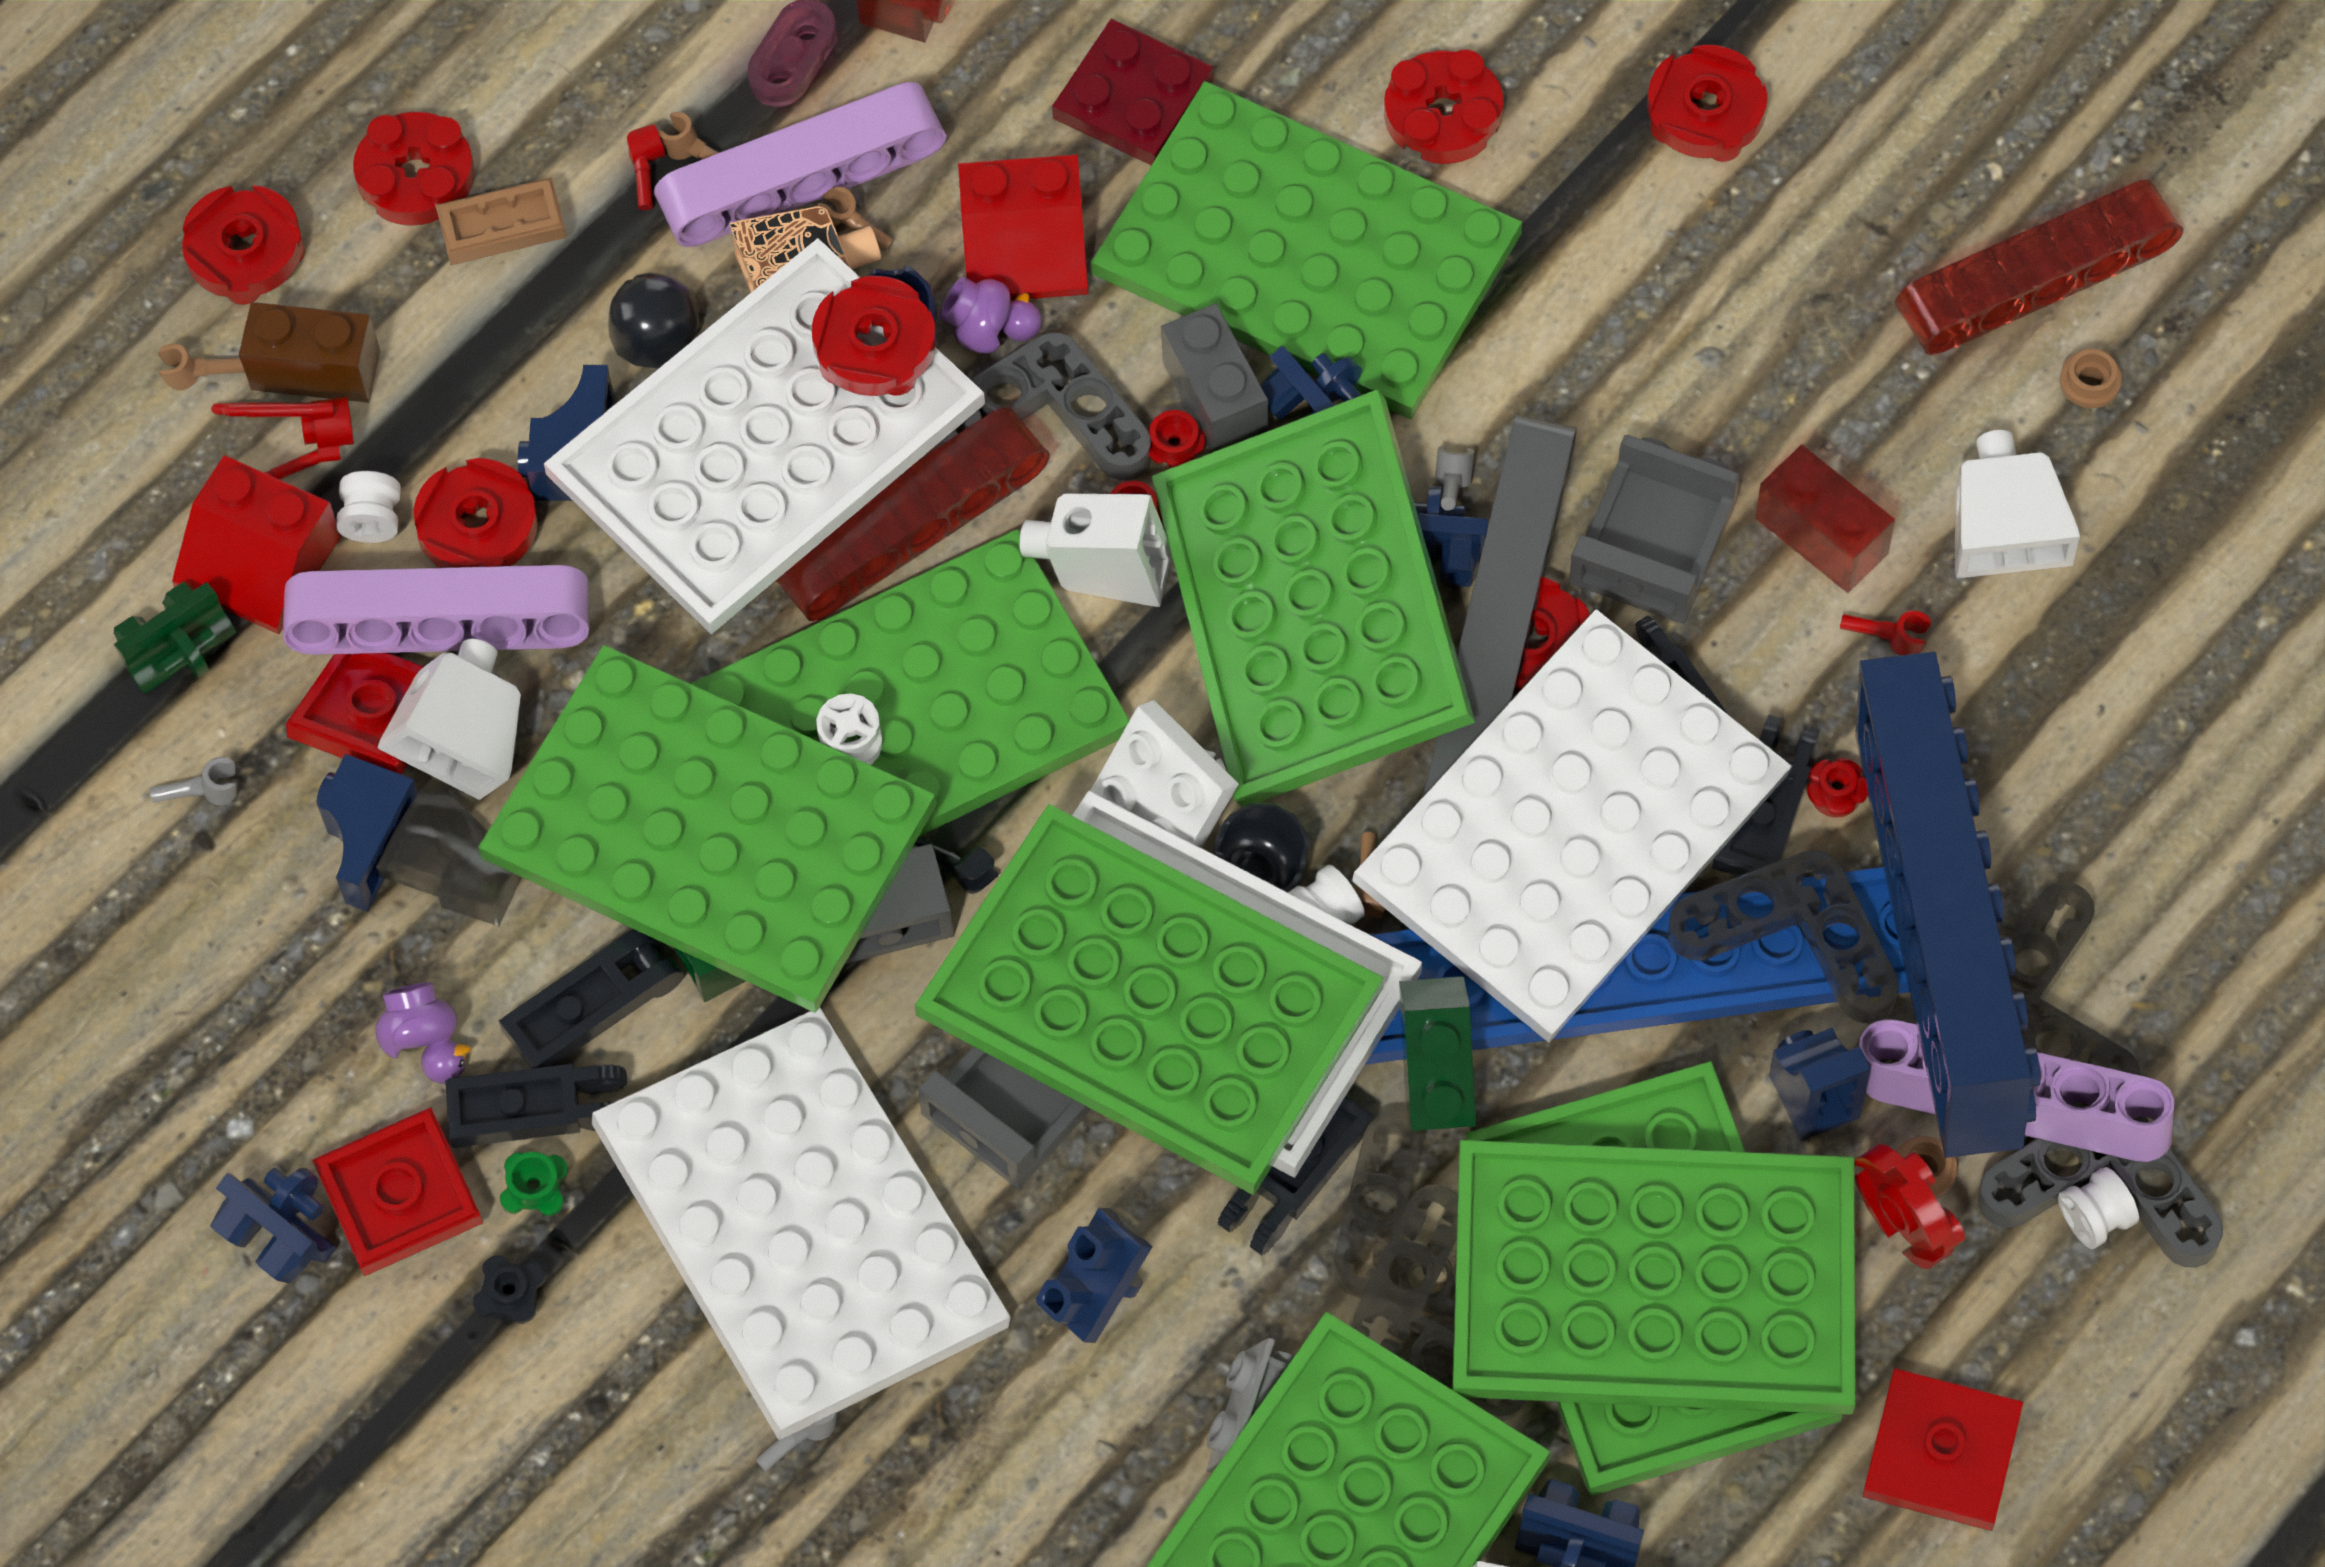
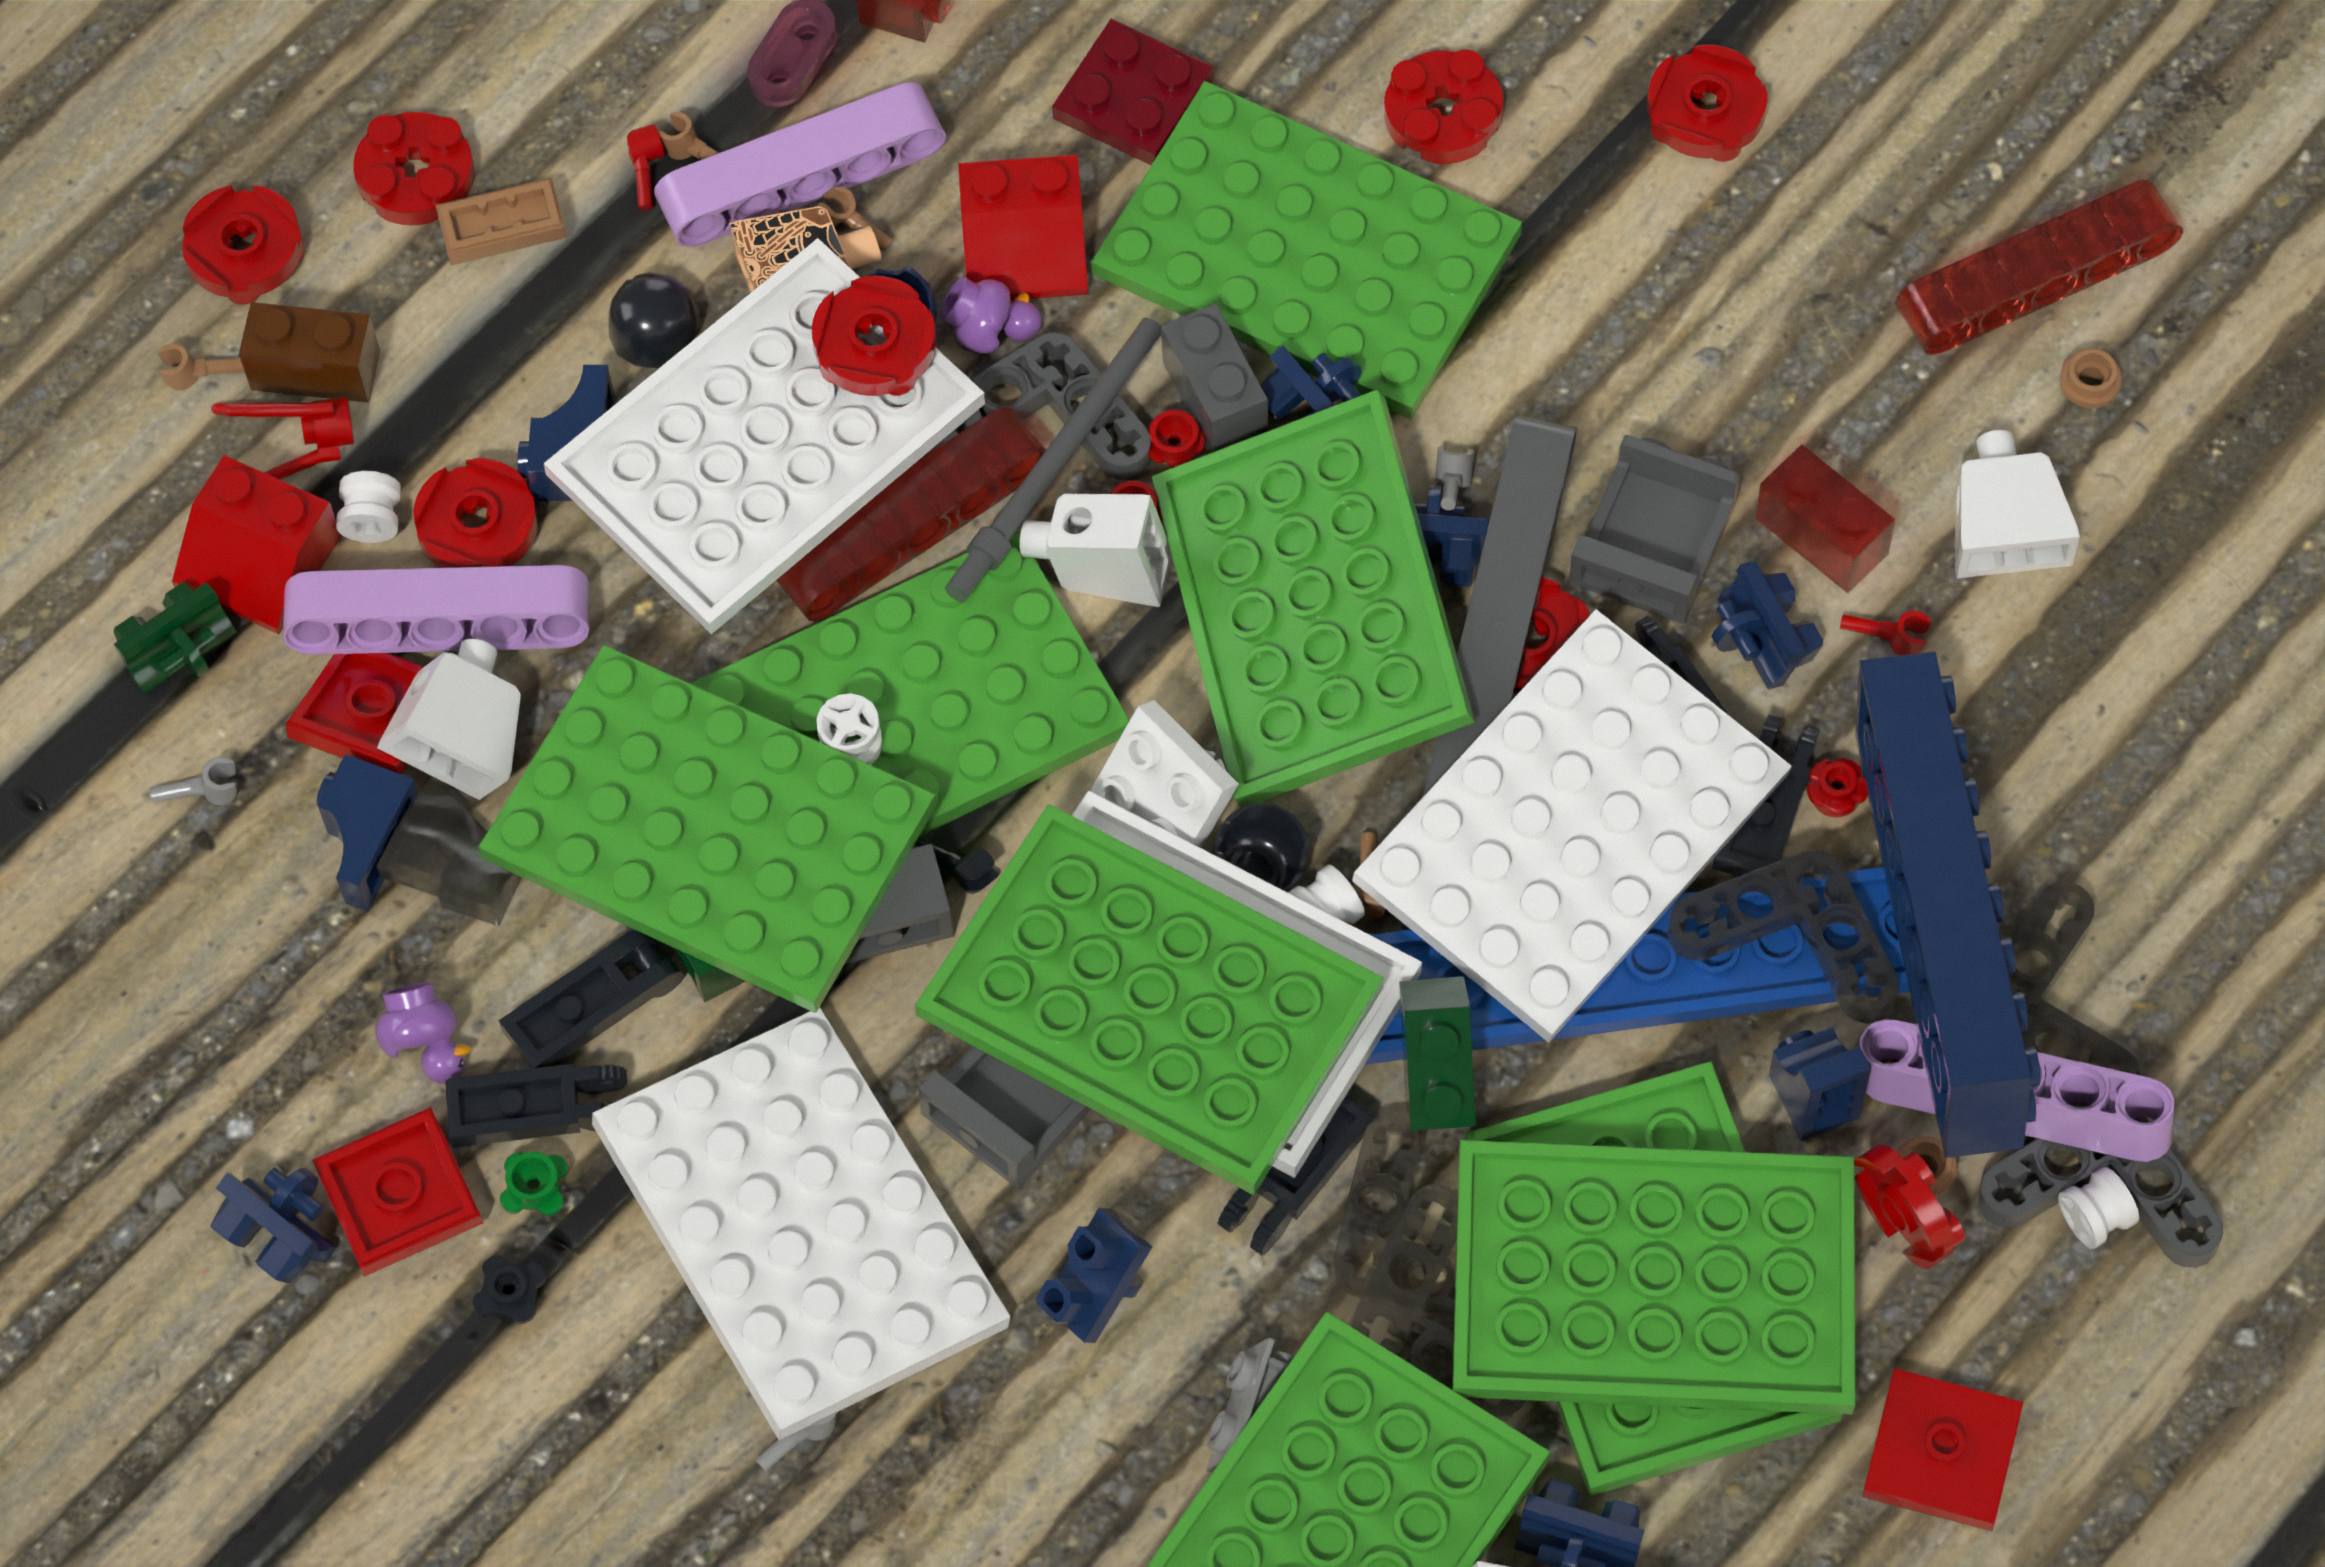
none -> dark grey bar [945,317,1161,602]
none -> dark blue hips [1711,561,1823,690]

